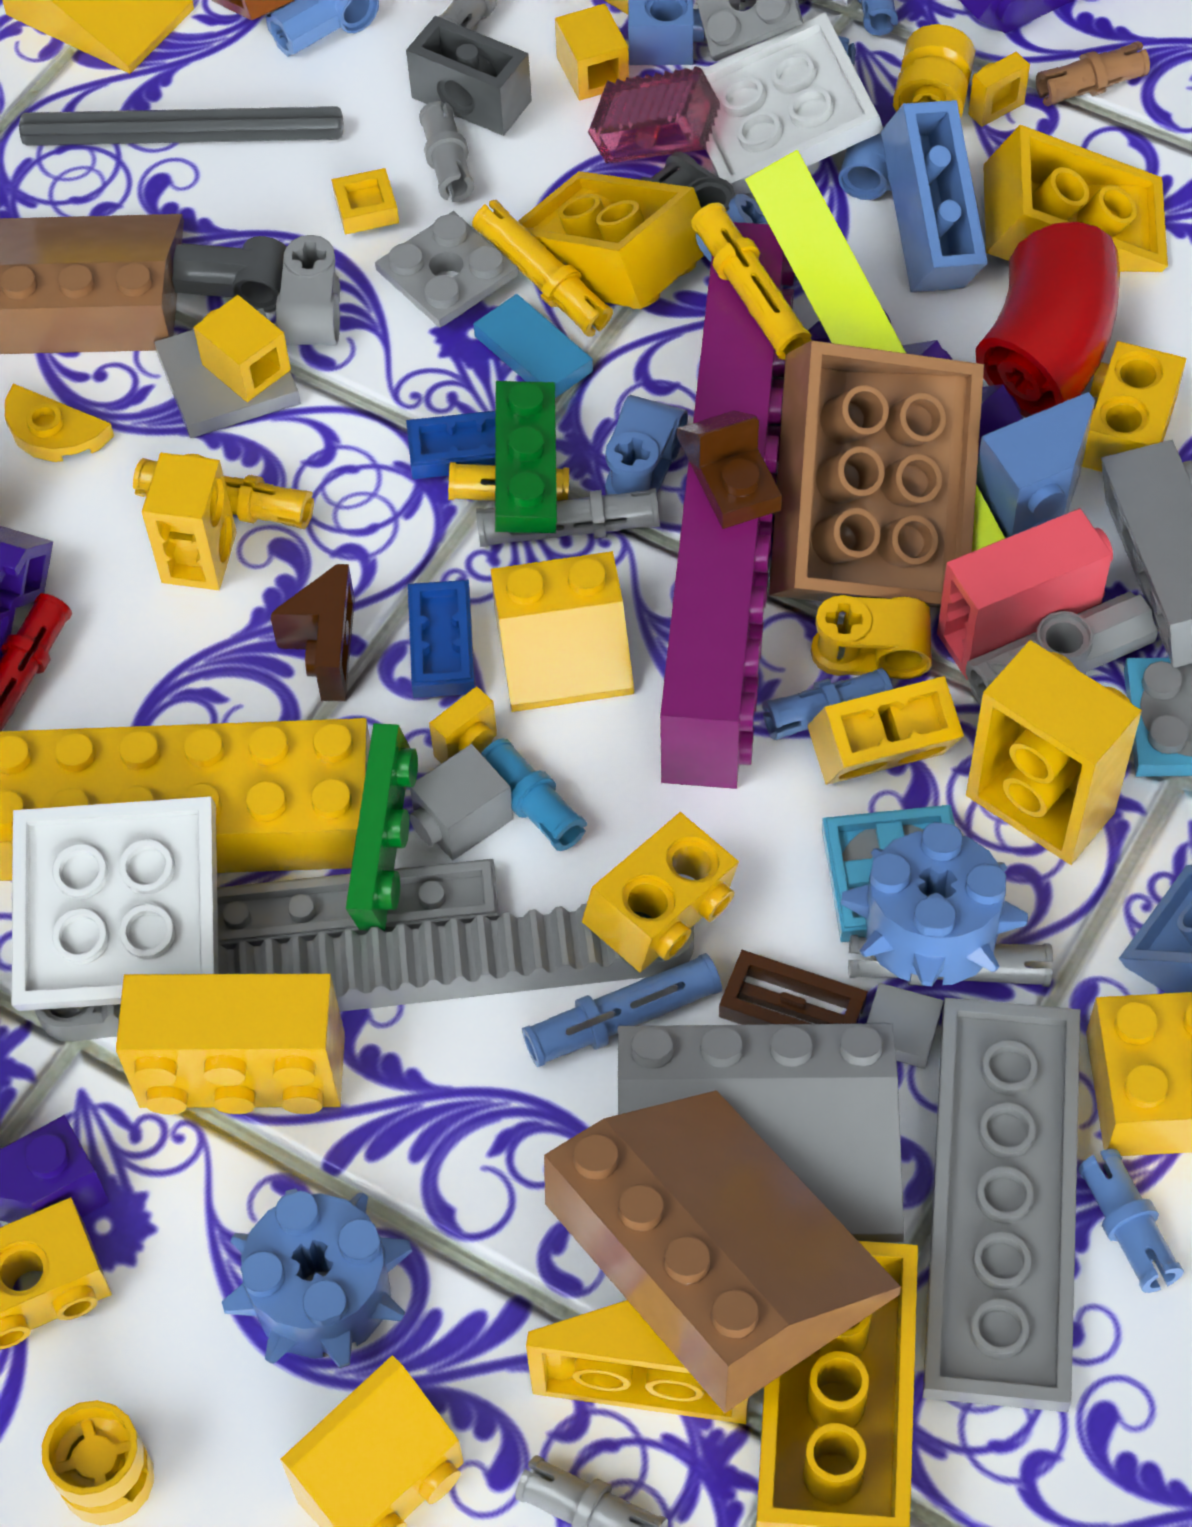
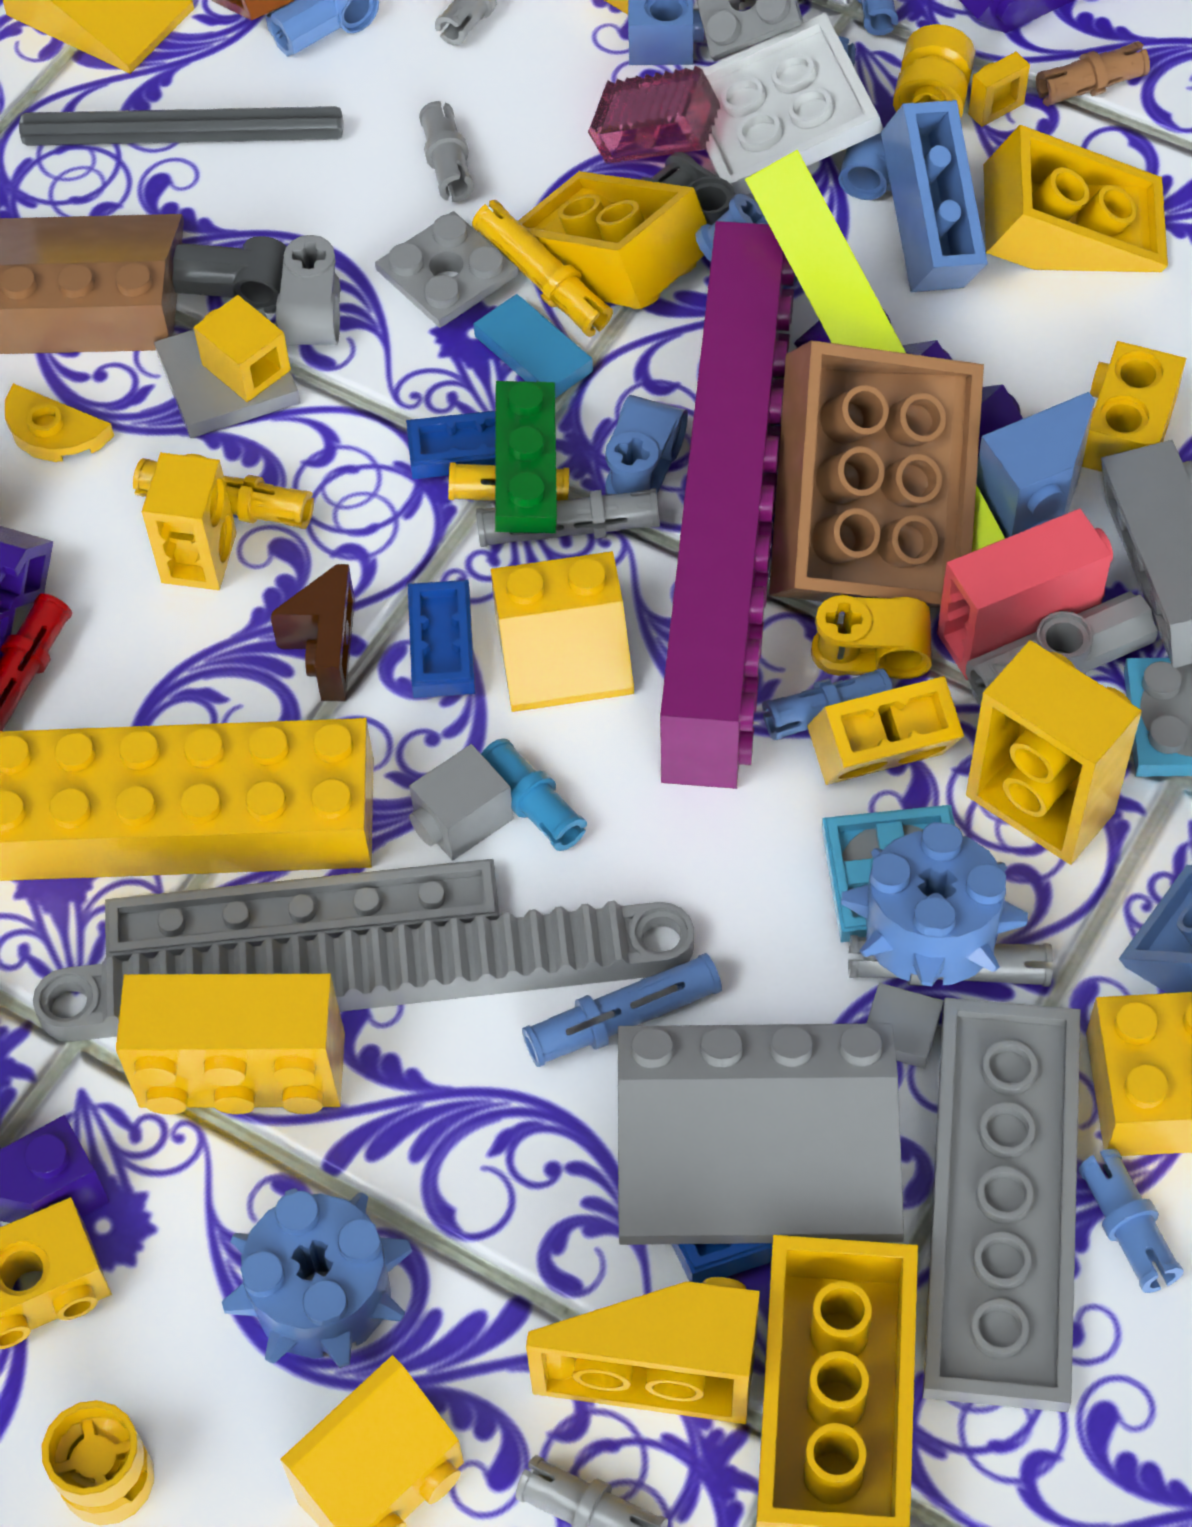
white plate [11,797,219,1011] -> none
yellow plate [331,168,399,235] -> none
green plate [345,723,418,932] -> none
dark grey brick [406,16,532,136] -> none
yellow plate [429,686,497,764] -> none
medium nougat slope [544,1090,901,1413] -> none
yellow brick [555,3,629,101] -> none
yellow brick [582,812,739,973] -> none
reddish brown slope [677,410,782,529] -> none
yellow pin [691,202,811,360] -> none
reddish brown tile [719,949,868,1025] -> none
red brick [975,222,1120,418] -> none

